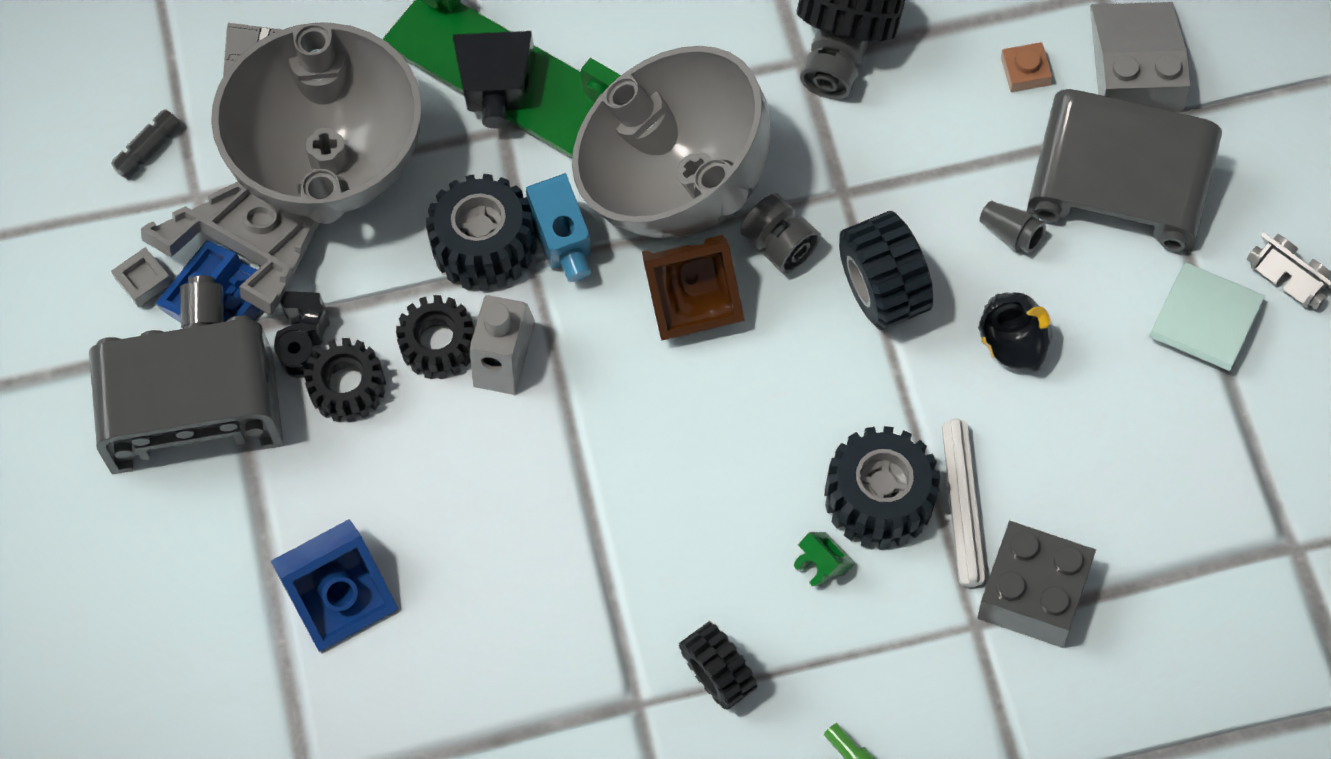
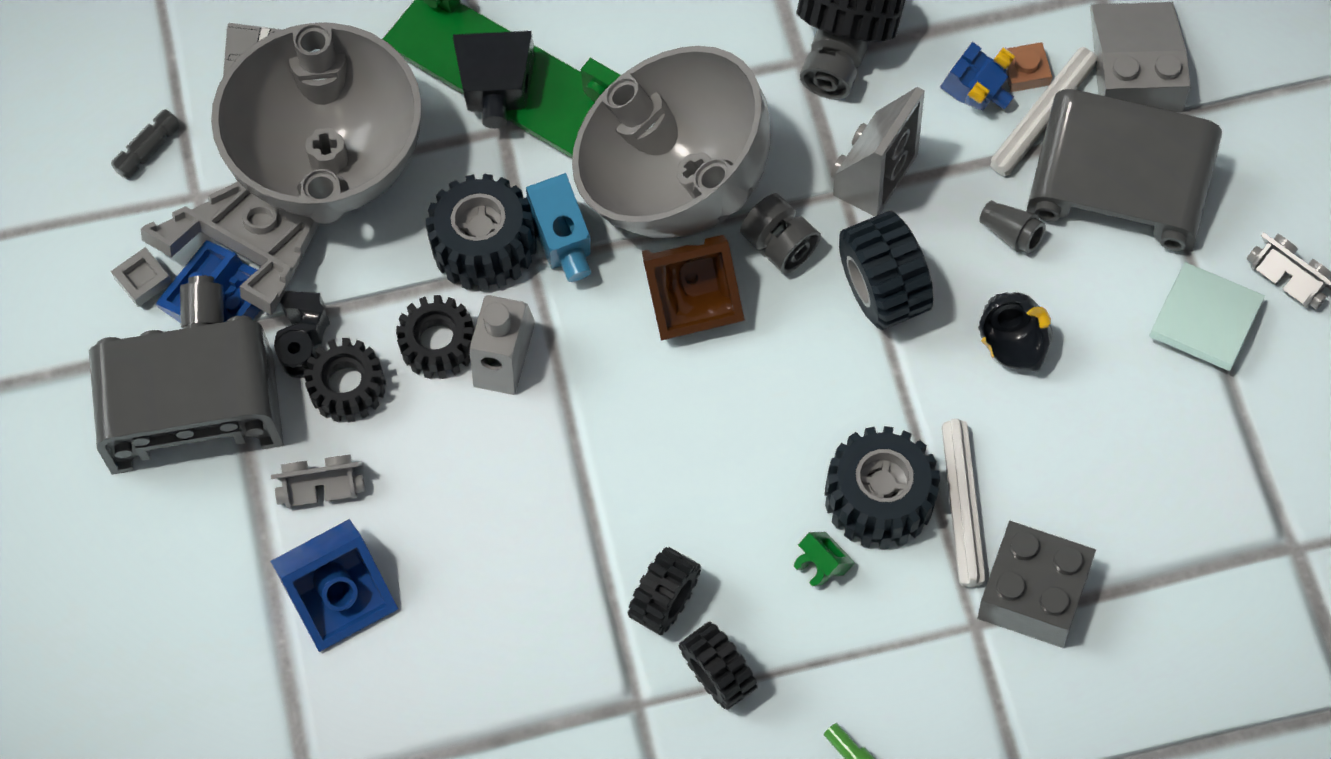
none -> light grey hinge [271,454,365,508]
none -> black tyre [628,546,701,635]
none -> light grey slope [831,87,925,217]
none -> blue piece [940,41,1015,111]
none -> white axle [990,47,1097,176]

